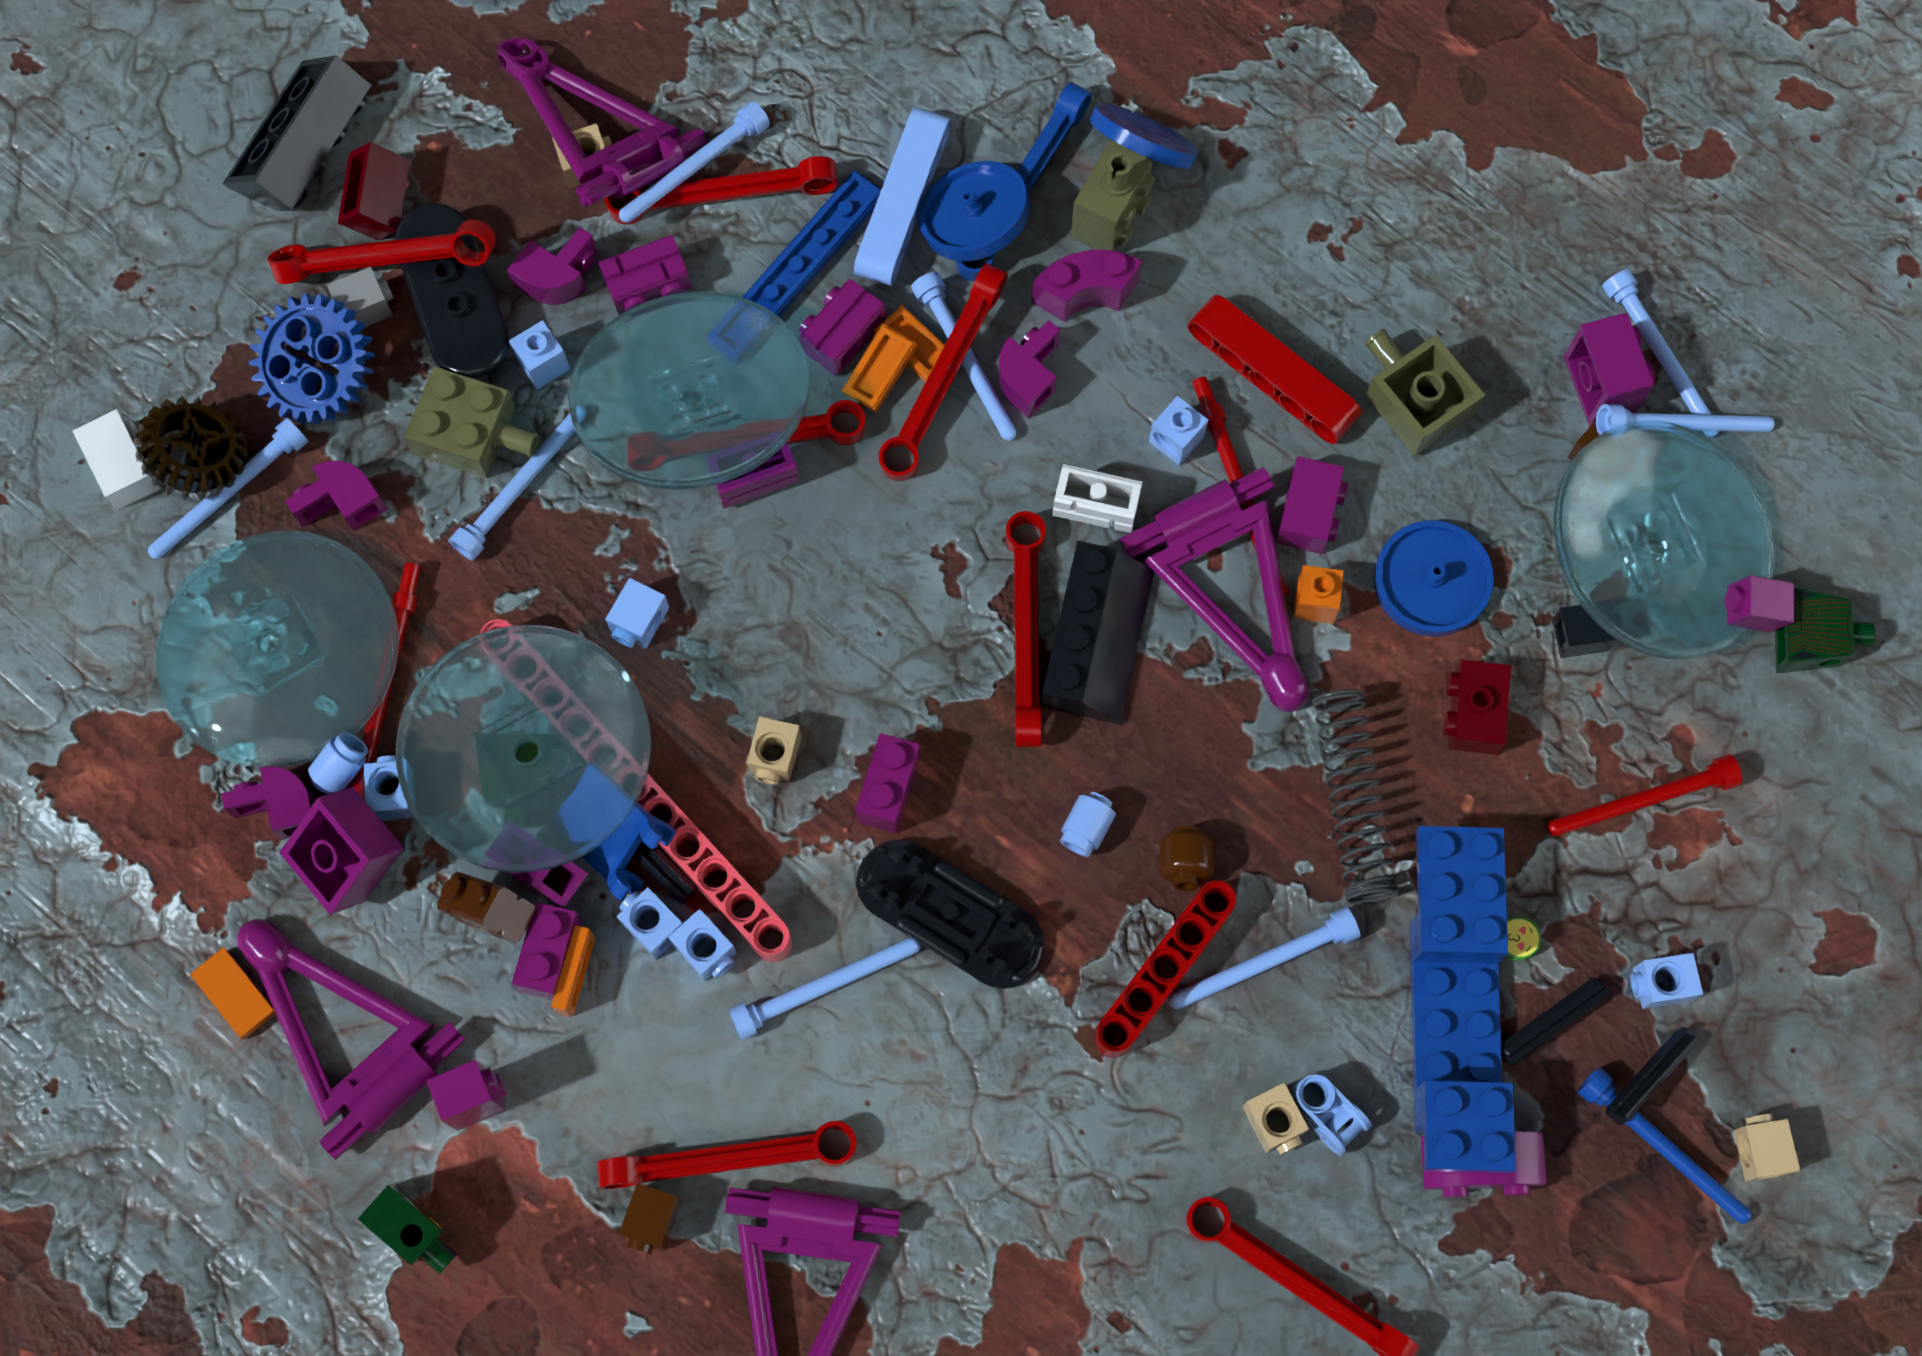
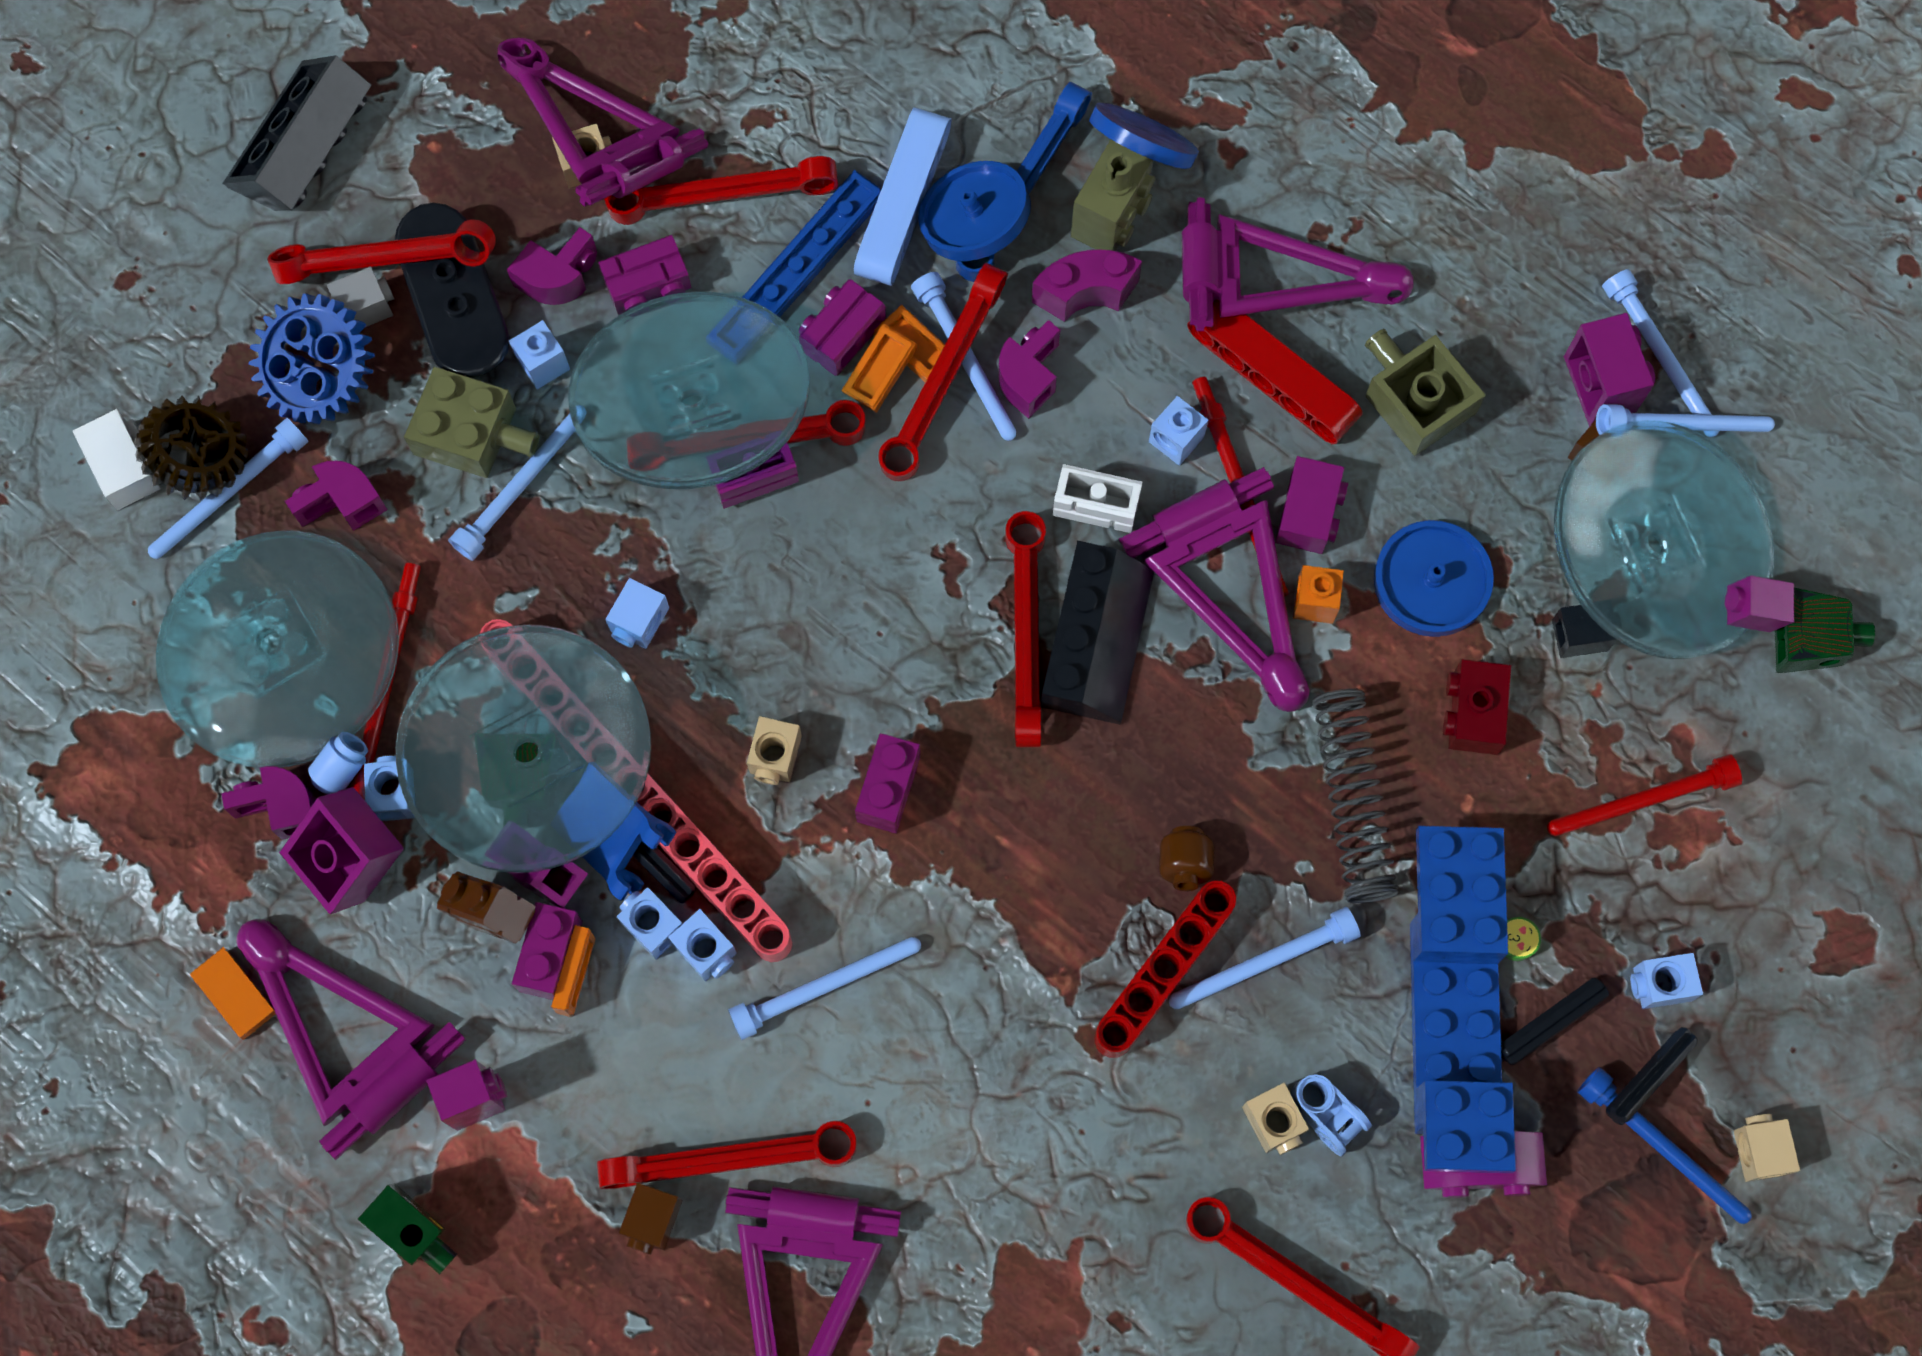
dark red brick [338,142,410,240] -> none
light blue piece [619,101,770,223] -> none
black piece [856,840,1045,989] -> none
light blue brick [1060,792,1116,857] -> none
none -> magenta piece [1182,197,1414,331]

